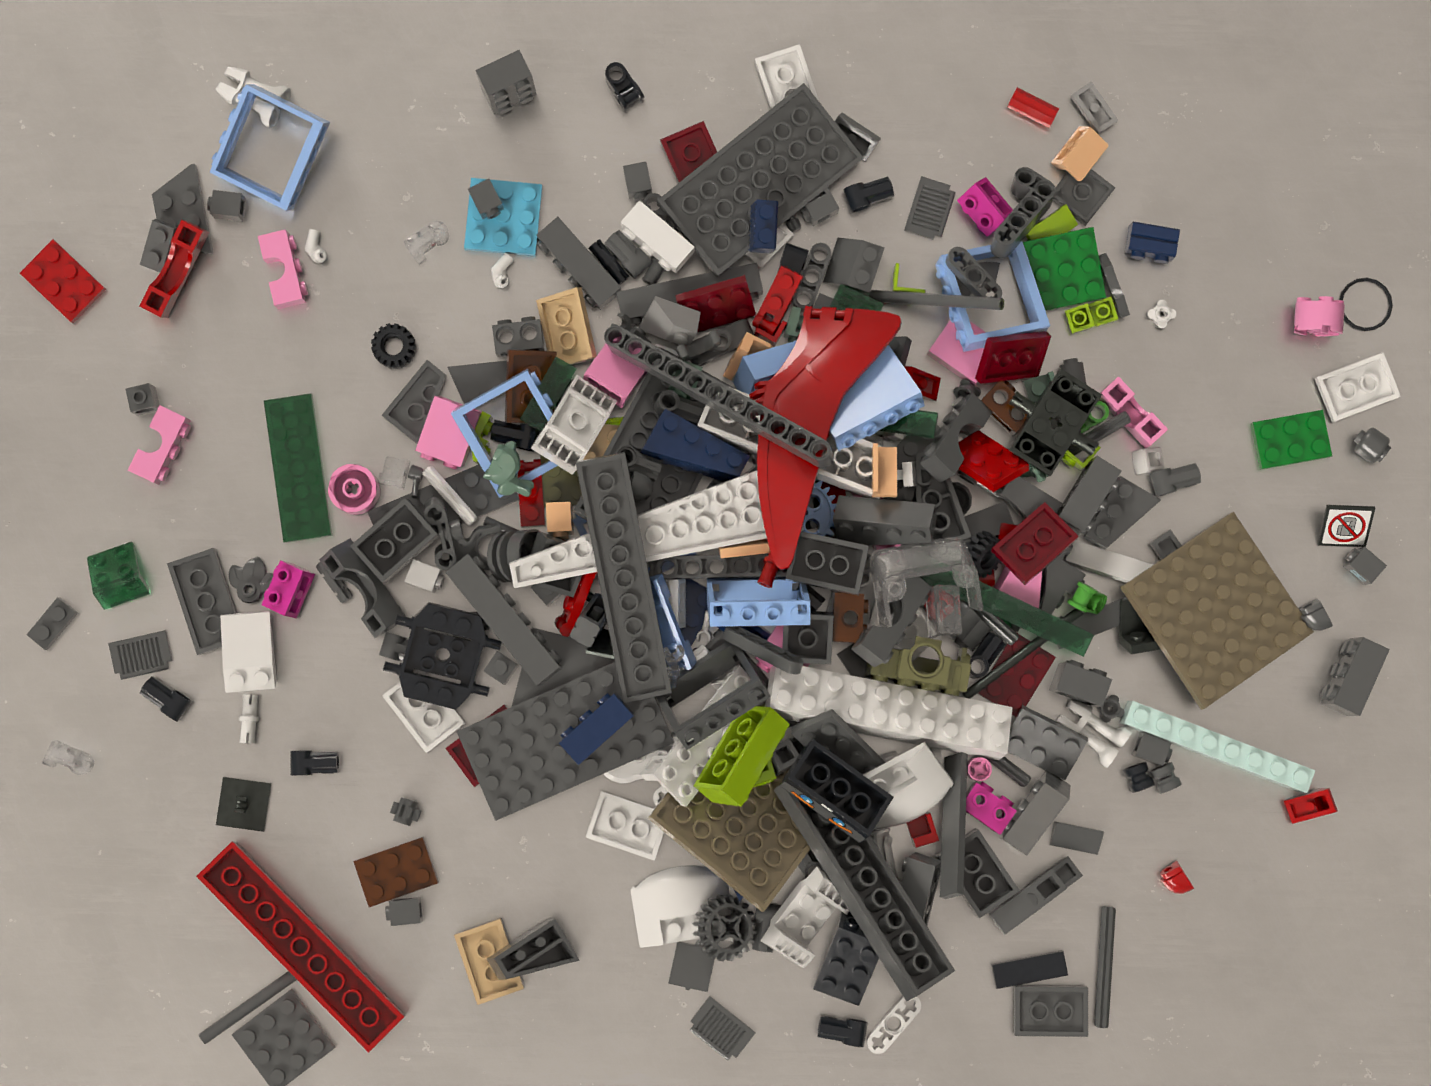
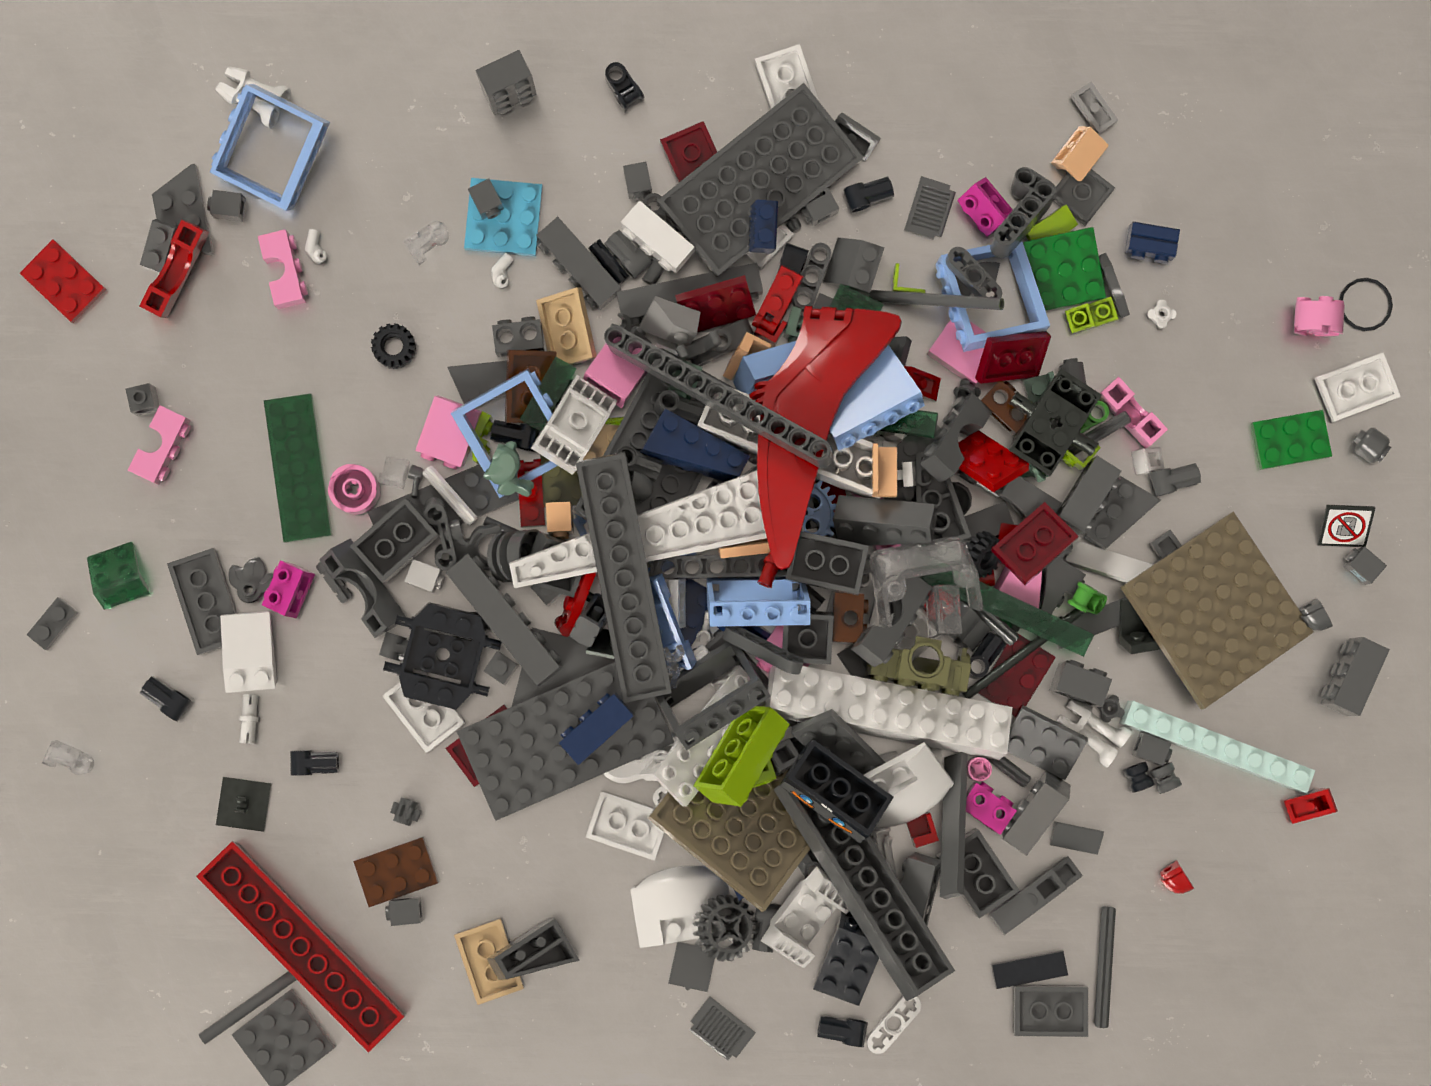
dark grey window [108,630,172,680] -> none
dark grey wing [382,360,446,444] -> none
red axle [1007,87,1059,128] -> none

